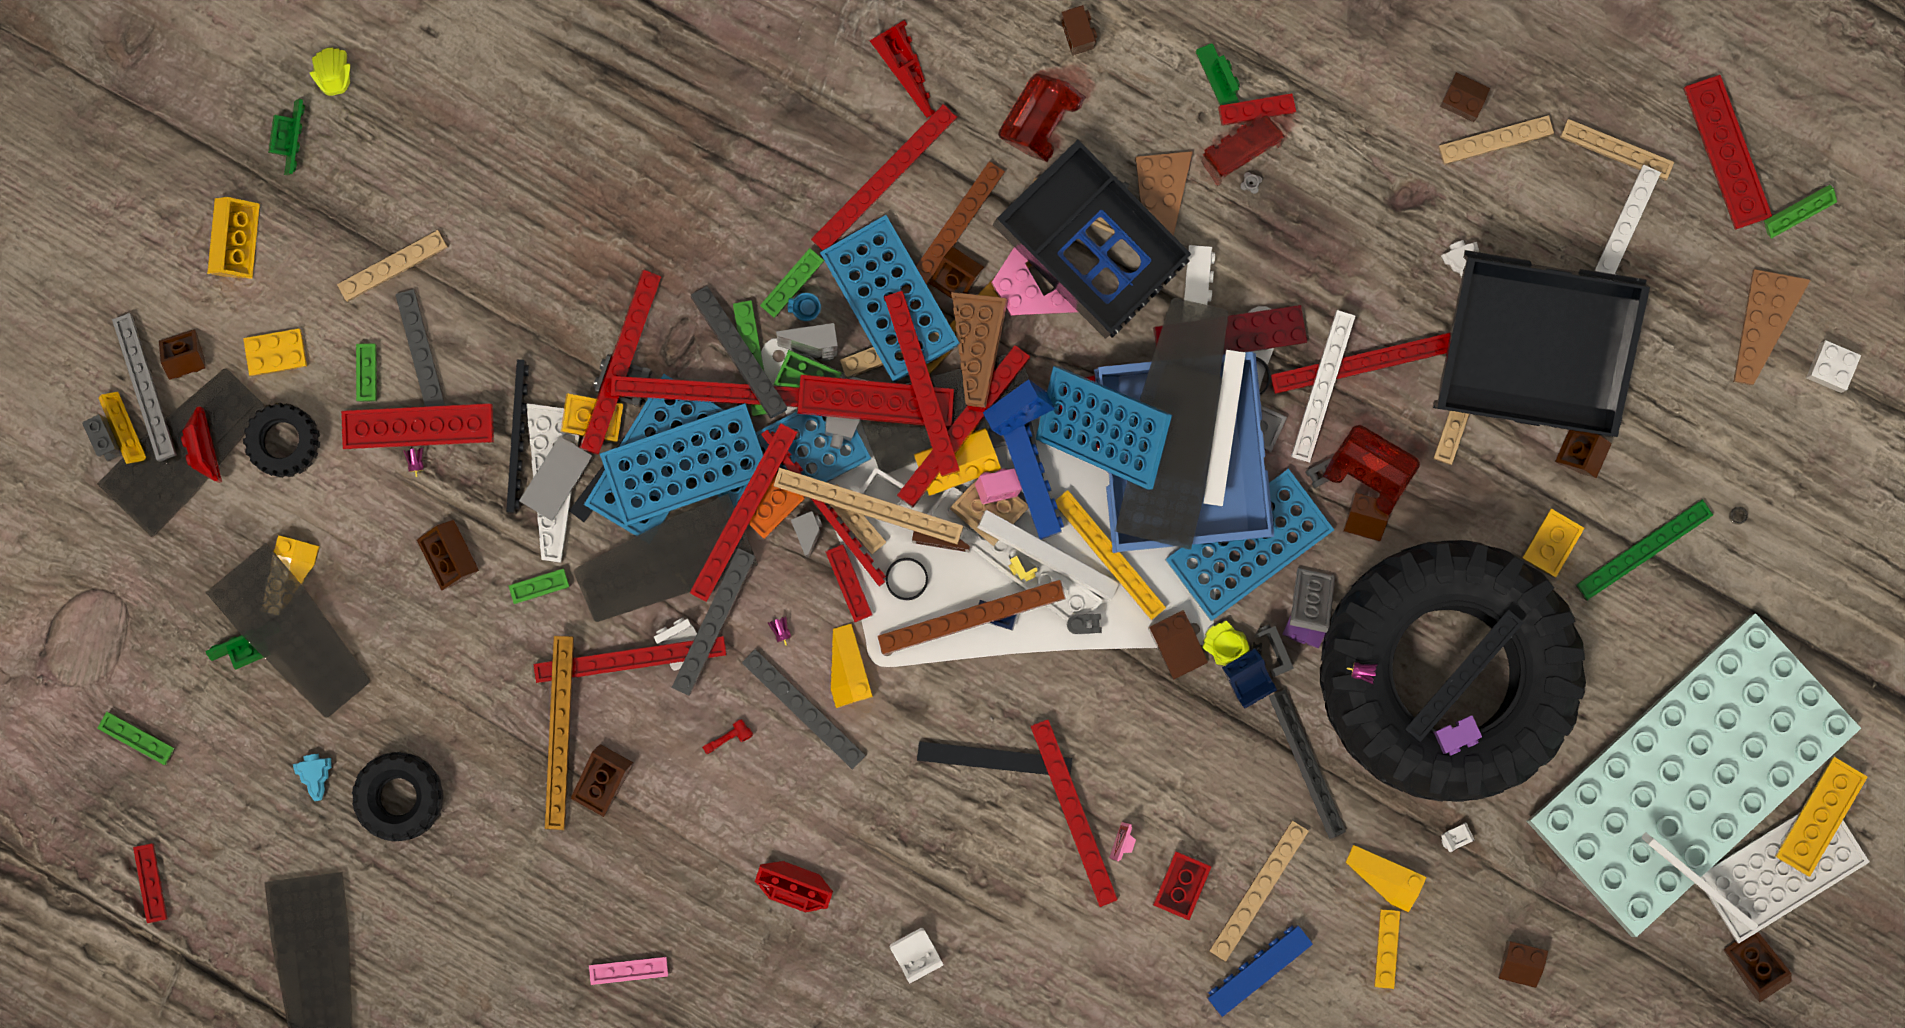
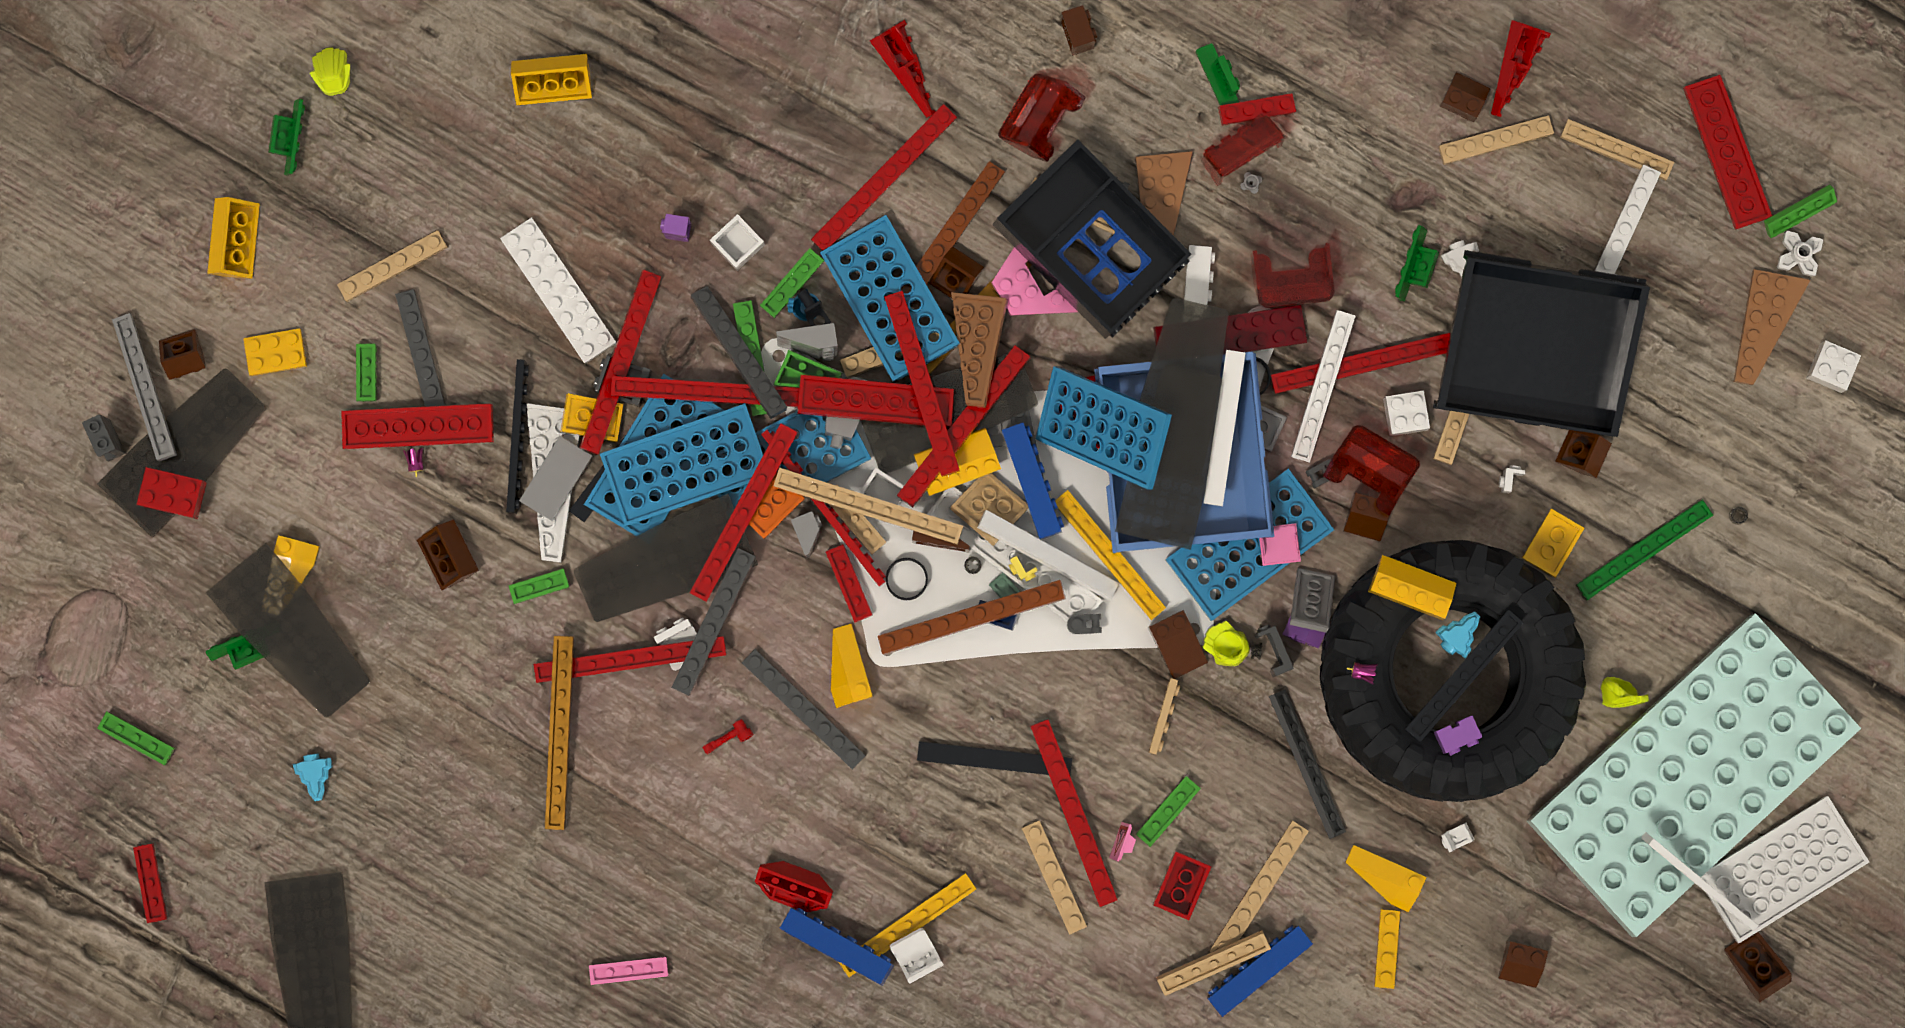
yellow plate [98,392,146,464] -> none
red wedge [181,406,222,483] -> none
black tyre [243,403,320,478] -> none
black tyre [352,752,443,841] -> none
reddish brown slope [571,744,634,817] -> none
flat silver piece [767,616,791,646] -> none
bright pink brick [975,468,1022,505] -> none
blue wedge [983,379,1055,436] -> none
dark blue panel [1222,649,1277,709] -> none
yellow plate [1775,757,1868,877] -> none
none -> red brick [136,467,207,520]
none -> white plate [500,217,616,364]
none -> yellow slope [511,54,592,105]
none -> medium lavender brick [660,214,691,242]
none -> white piece [710,214,765,271]
none -> blue brick [780,907,894,986]
none -> black bracket [797,289,831,326]
none -> yellow plate [838,873,976,977]
none -> clear smoke bush [964,556,982,574]
none -> sand green tile [989,573,1020,598]
none -> tan plate [1022,821,1087,935]
none -> bright green plate [1135,776,1201,847]
none -> tan plate [1148,678,1180,755]
none -> tan plate [1156,930,1271,996]
none -> clear red windscreen [1251,243,1335,308]
none -> bright pink piece [1259,523,1301,566]
none -> yellow slope [1368,555,1456,620]
none -> white piece [1383,390,1430,437]
none -> green bracket [1395,225,1439,302]
none -> medium azure rock [1435,612,1480,658]
none -> red wedge [1491,20,1551,117]
none -> white bracket [1499,465,1525,493]
none -> neon yellow hair [1600,677,1649,708]
none -> white plant [1777,231,1823,277]

